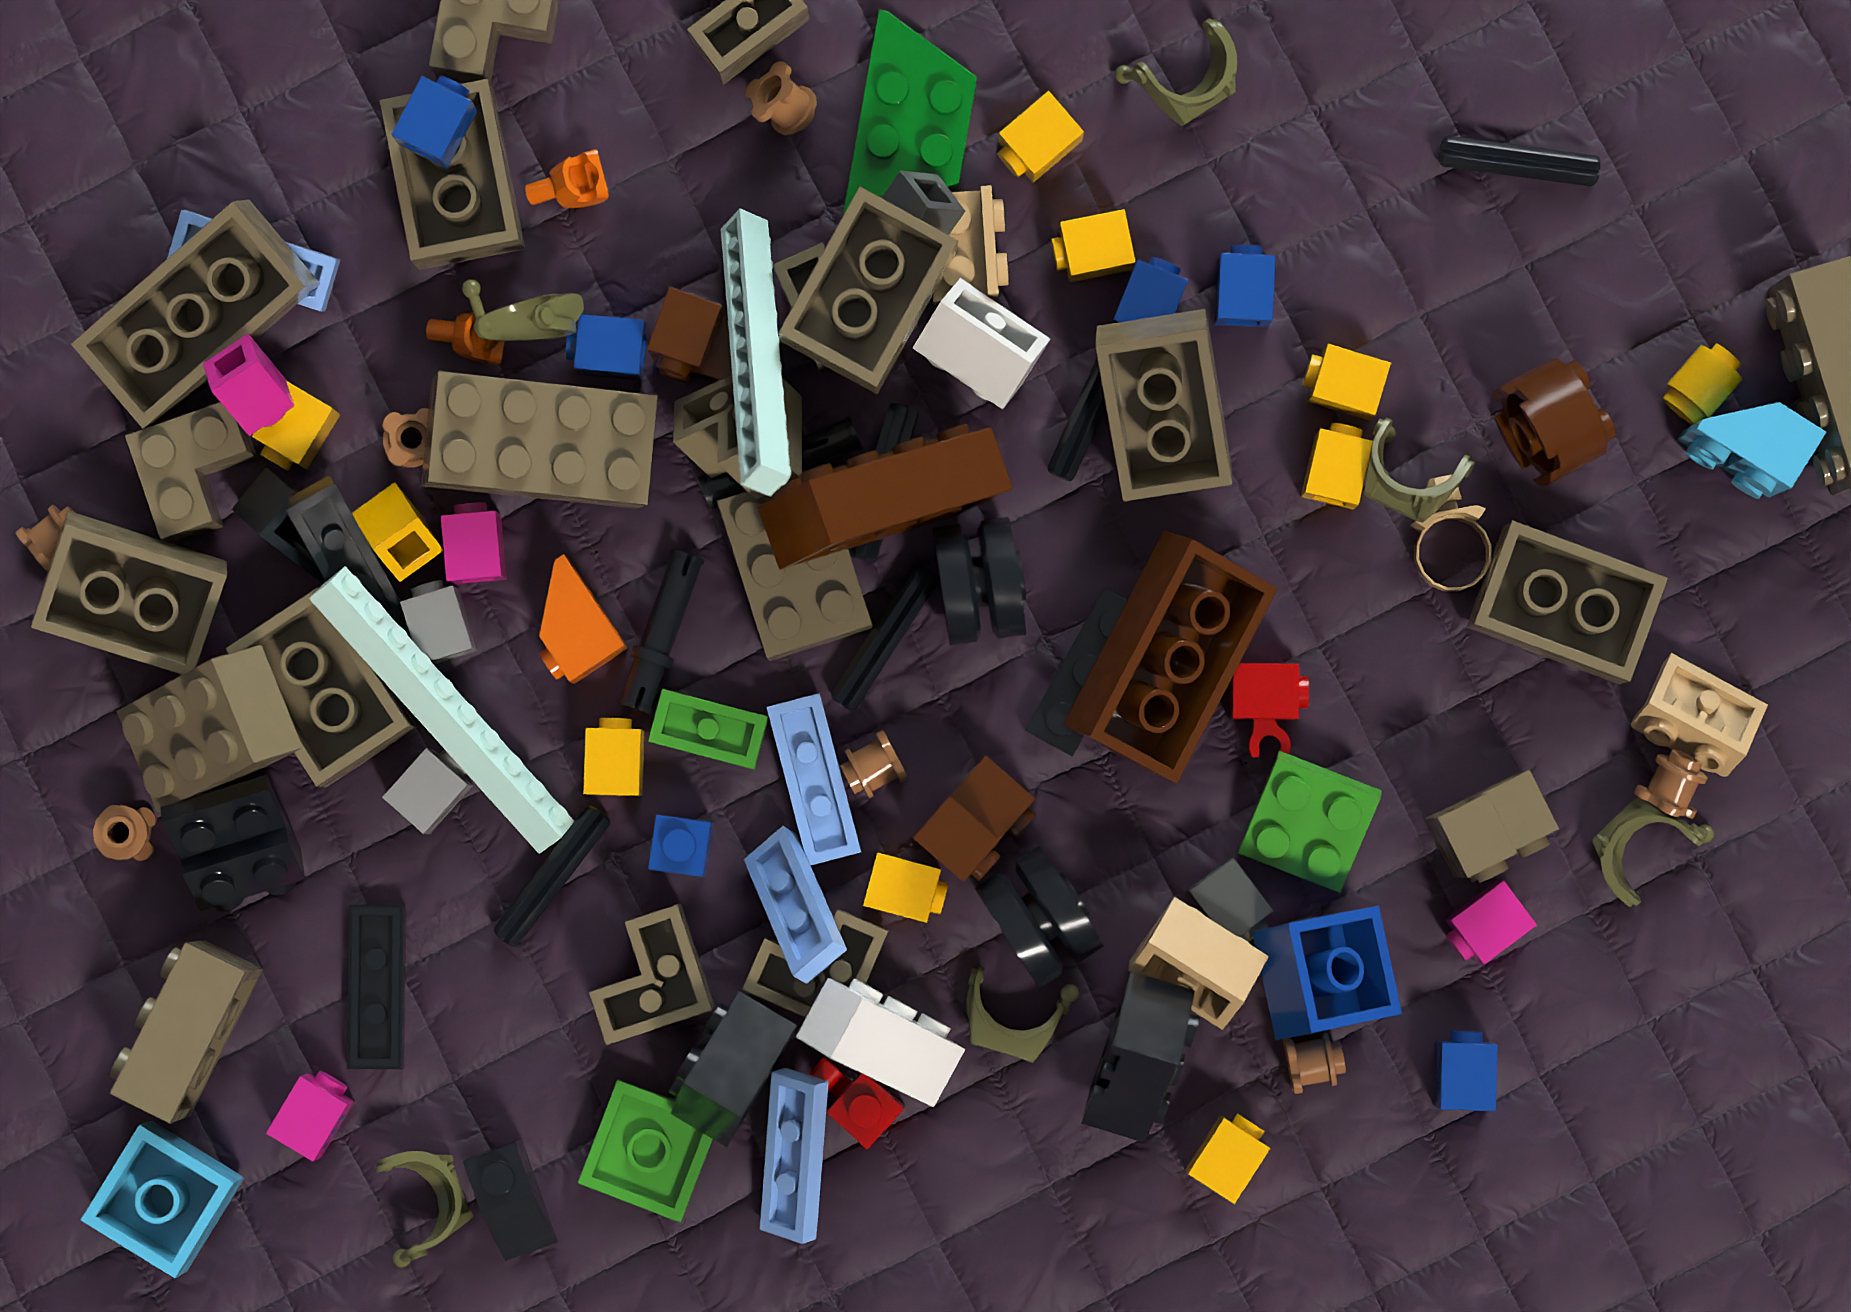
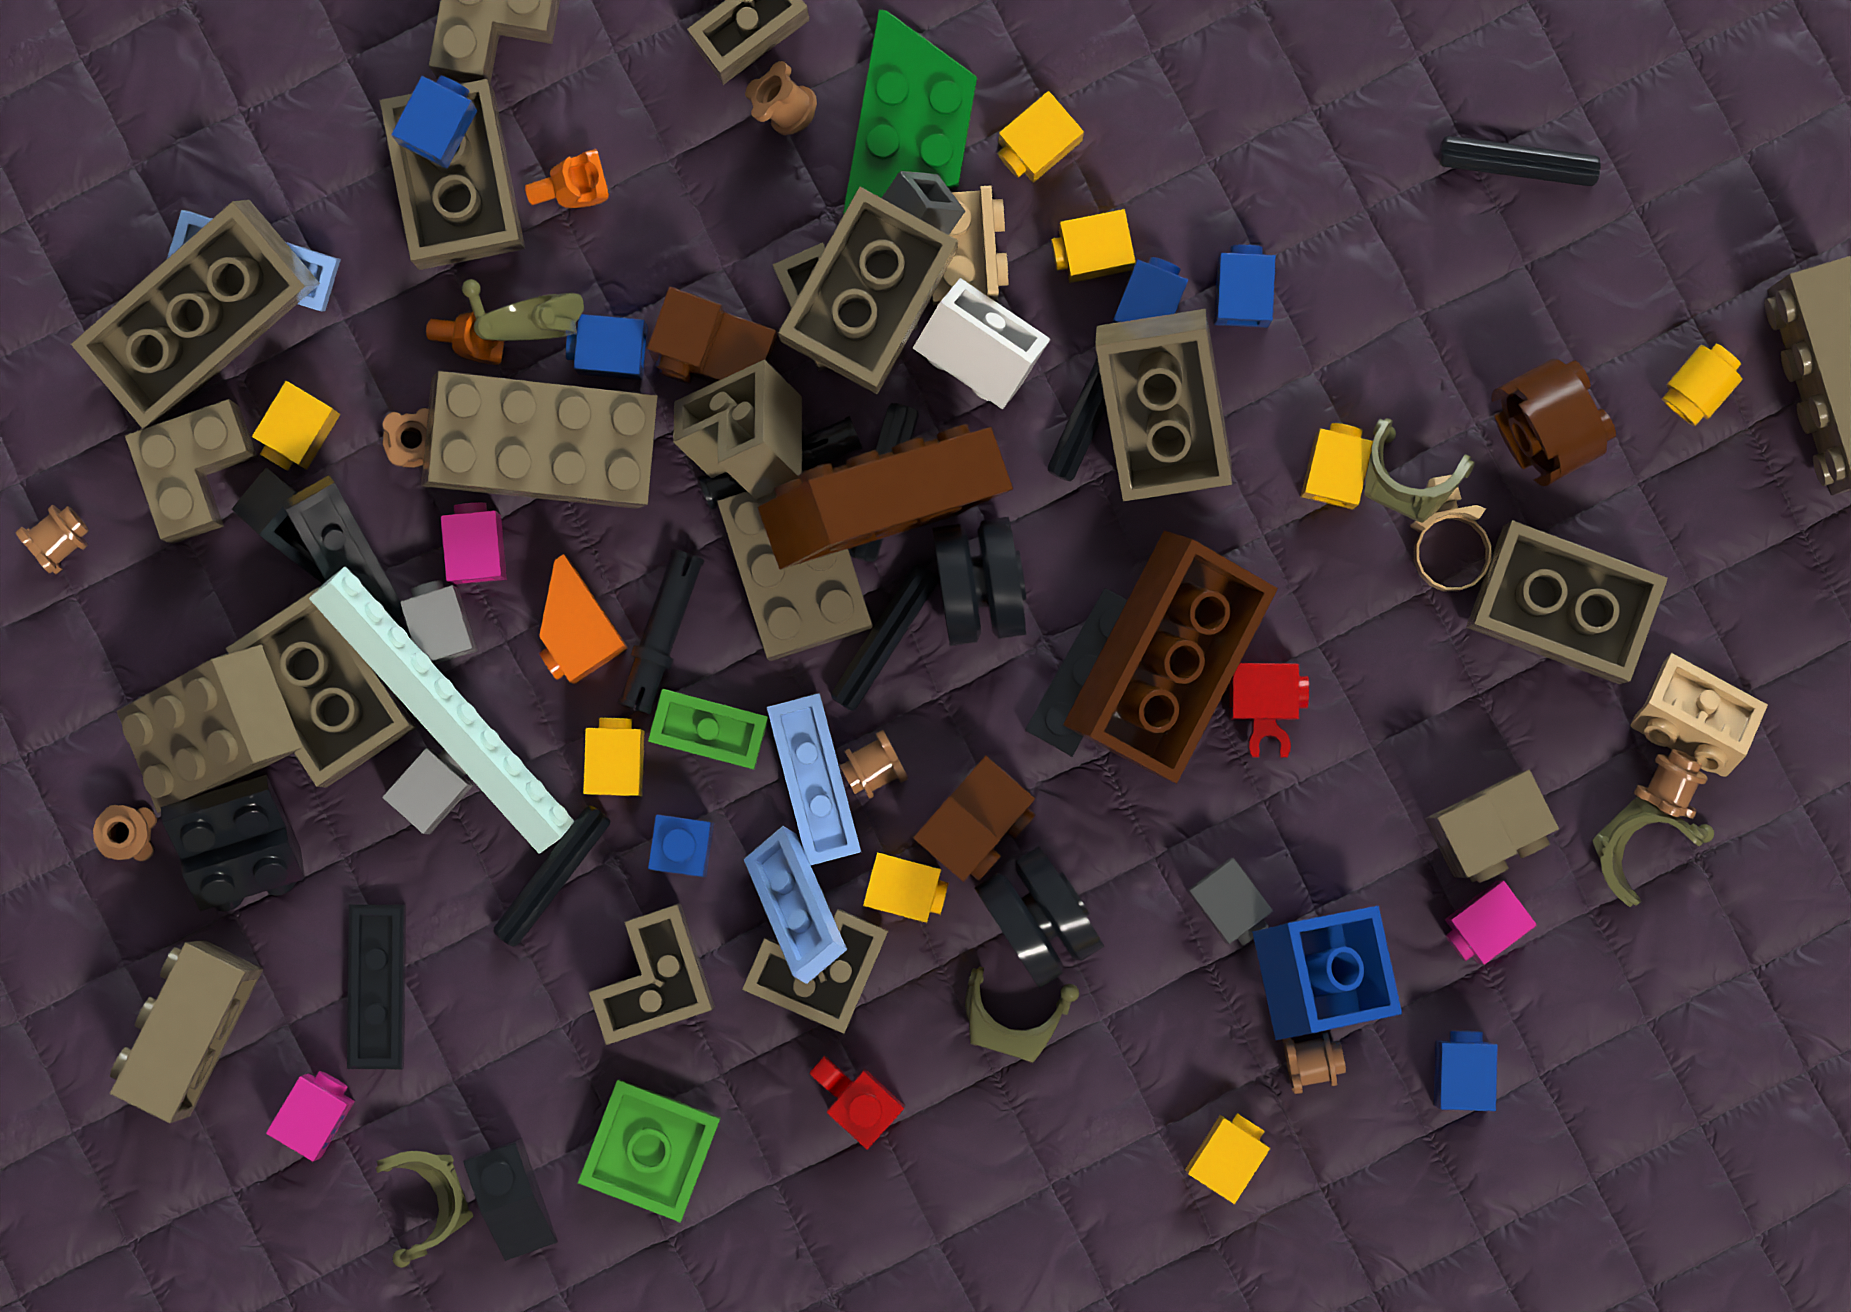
dark tan brick [31,511,227,675] -> none
medium azure brick [81,1121,245,1278] -> none
dark pink brick [203,334,295,436] -> none
yellow brick [352,482,444,582] -> none
black brick [670,992,797,1147] -> none
light aqua piece [721,208,791,496] -> none
light blue plate [760,1068,829,1244] -> none
white brick [796,978,965,1107] -> none
black wedge [1081,971,1200,1143] -> none
olive helmet [1115,18,1237,126] -> none
tan slope [1128,897,1269,1030] -> none
bright green plate [1238,751,1382,893] -> none
yellow brick [1302,344,1391,421] -> none
medium azure slope [1677,402,1826,499] -> none

